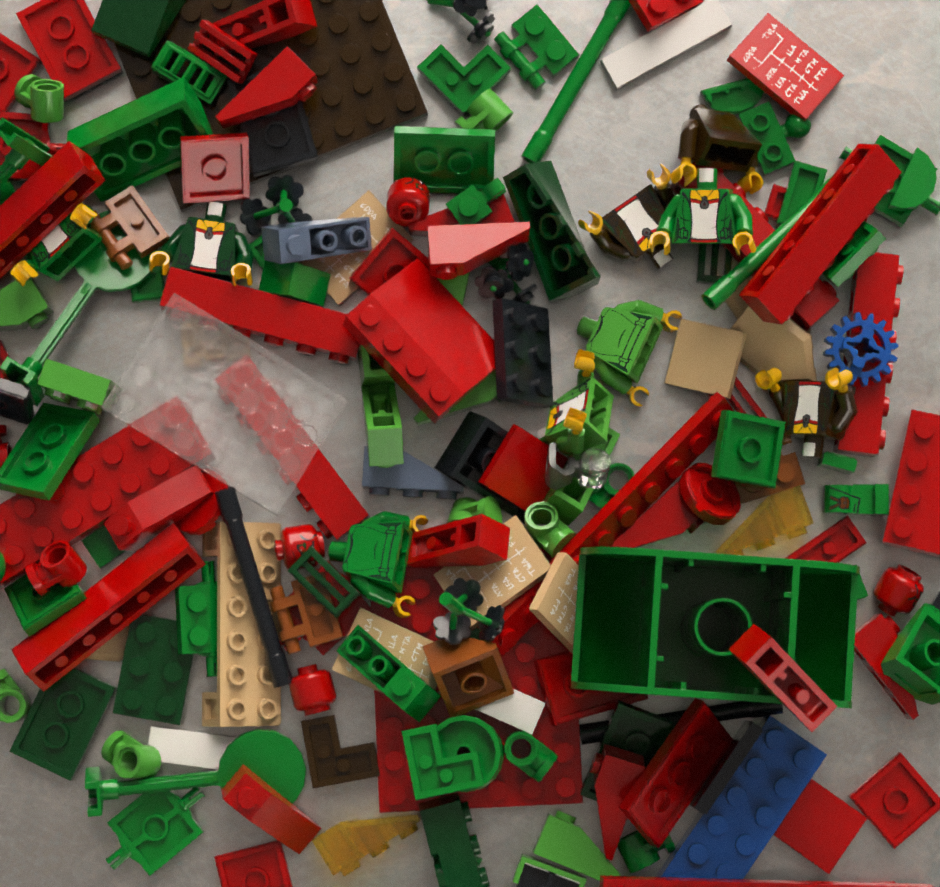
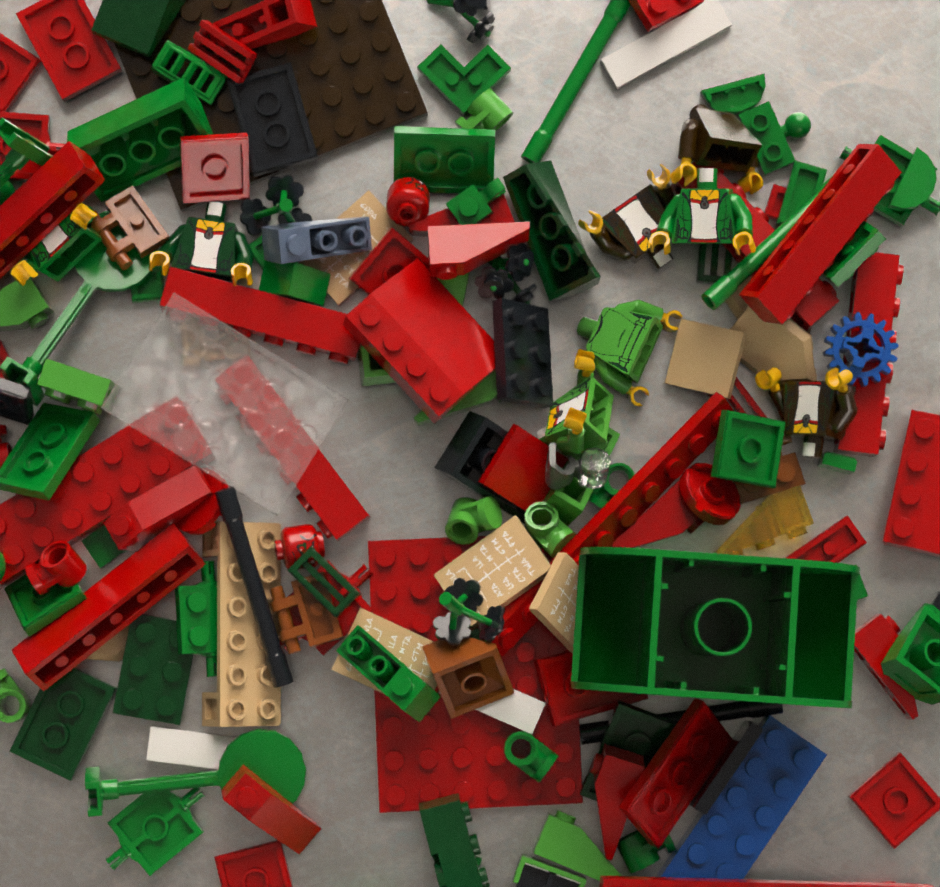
bright green piece [14,74,64,123] -> none
bright green piece [101,730,161,779] -> none
red slope [215,46,318,129] -> none
red head [289,664,336,716] -> none
dark brown plate [301,715,380,788] -> none
clear yellow slope [312,813,421,876] -> none
green torso [328,511,428,618] -> none
bright green slope [361,383,404,468] -> none
sand blue slope [362,446,464,499] -> none
green plate [401,724,485,800] -> none
red slope [407,514,510,567] -> none
green wheel [437,715,505,792] -> none
green plate [494,4,579,90] -> none
tile [726,13,844,121] -> none
red slope [728,624,838,732] -> none
red tile [773,779,867,874] -> none
green leg [824,484,889,517] -> none
red head [873,564,924,617] -> none

